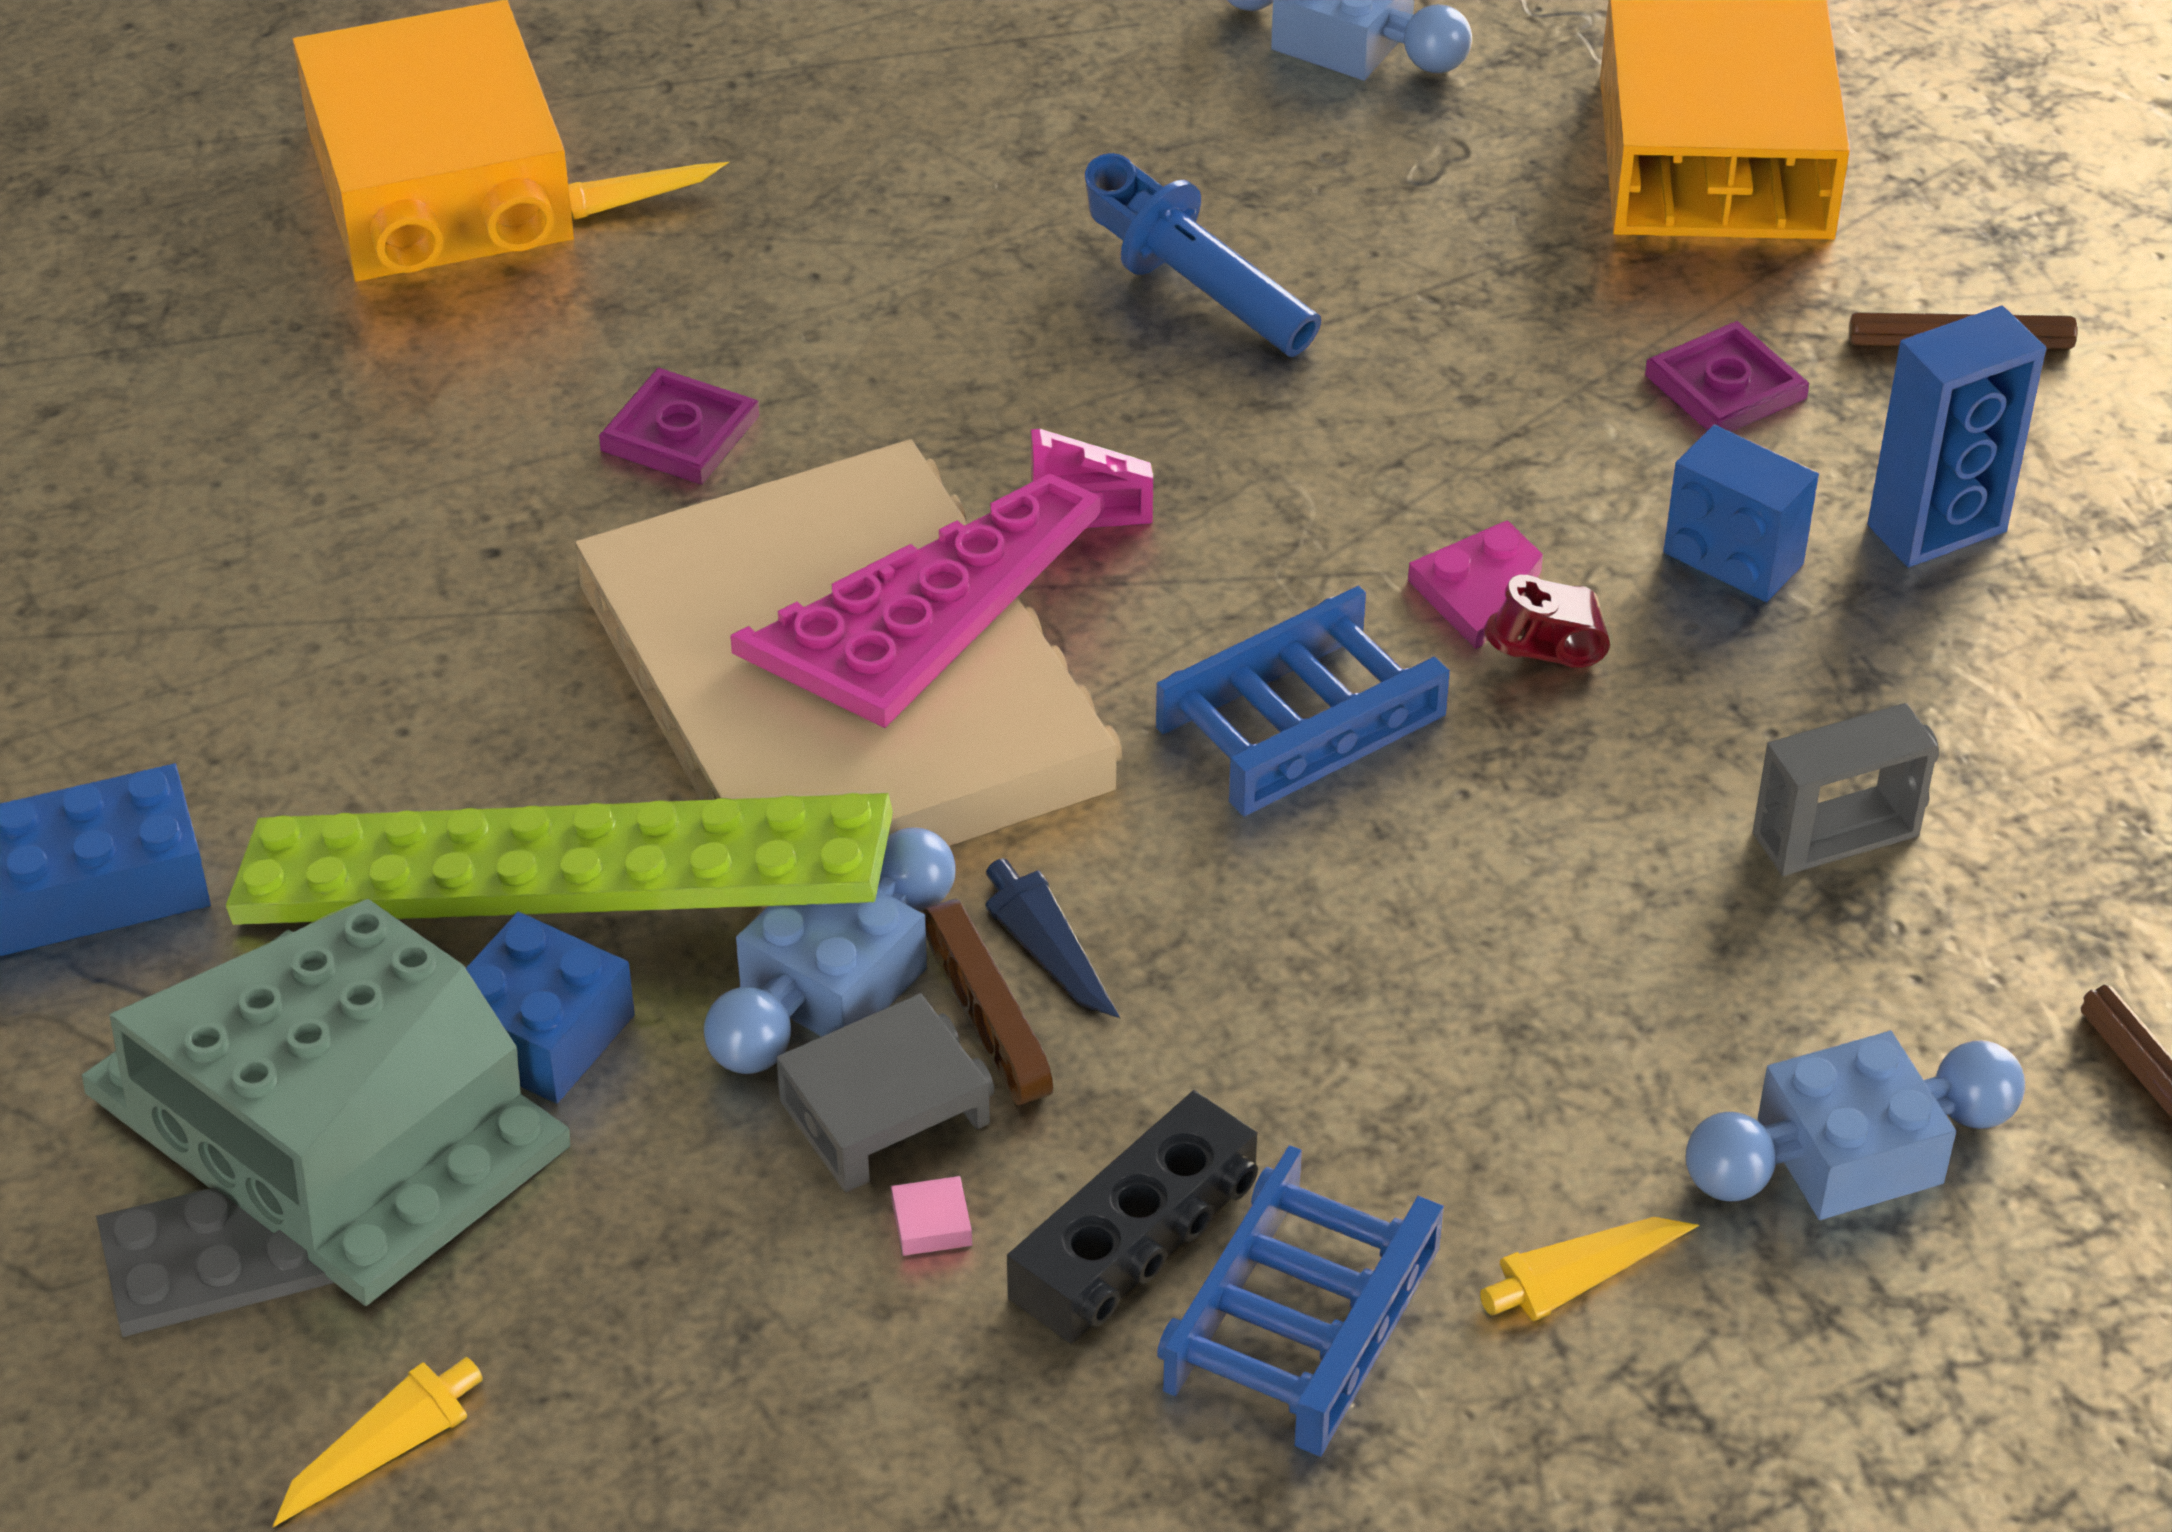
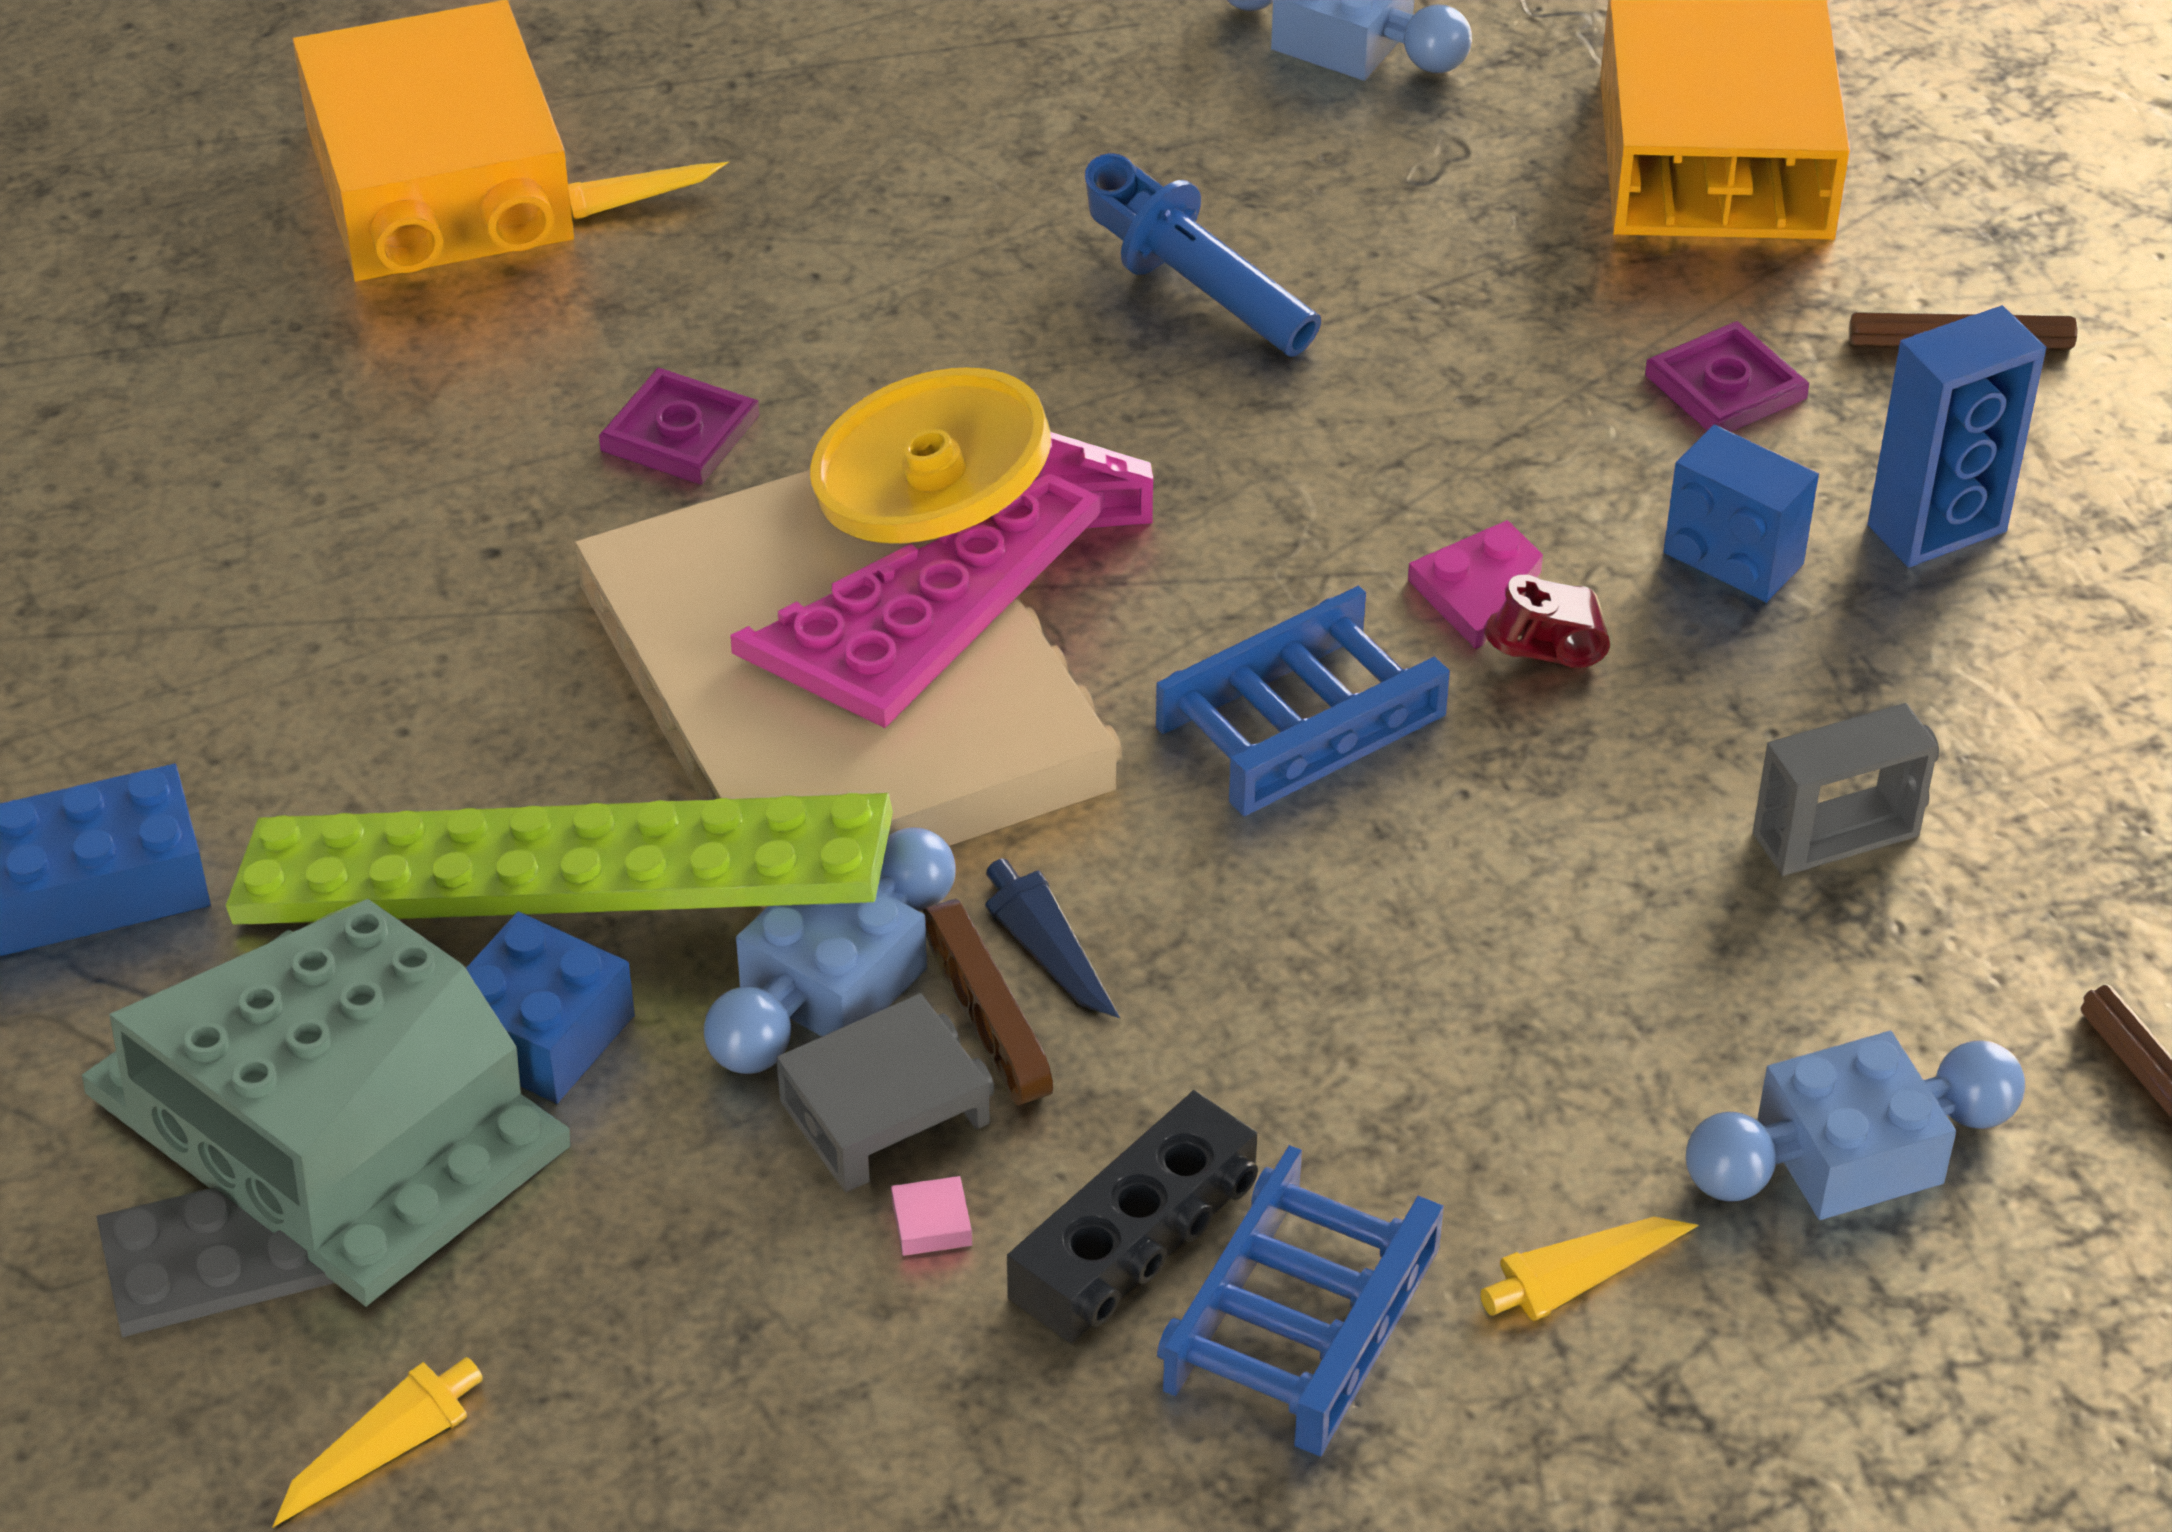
none -> yellow dish [810,367,1051,544]

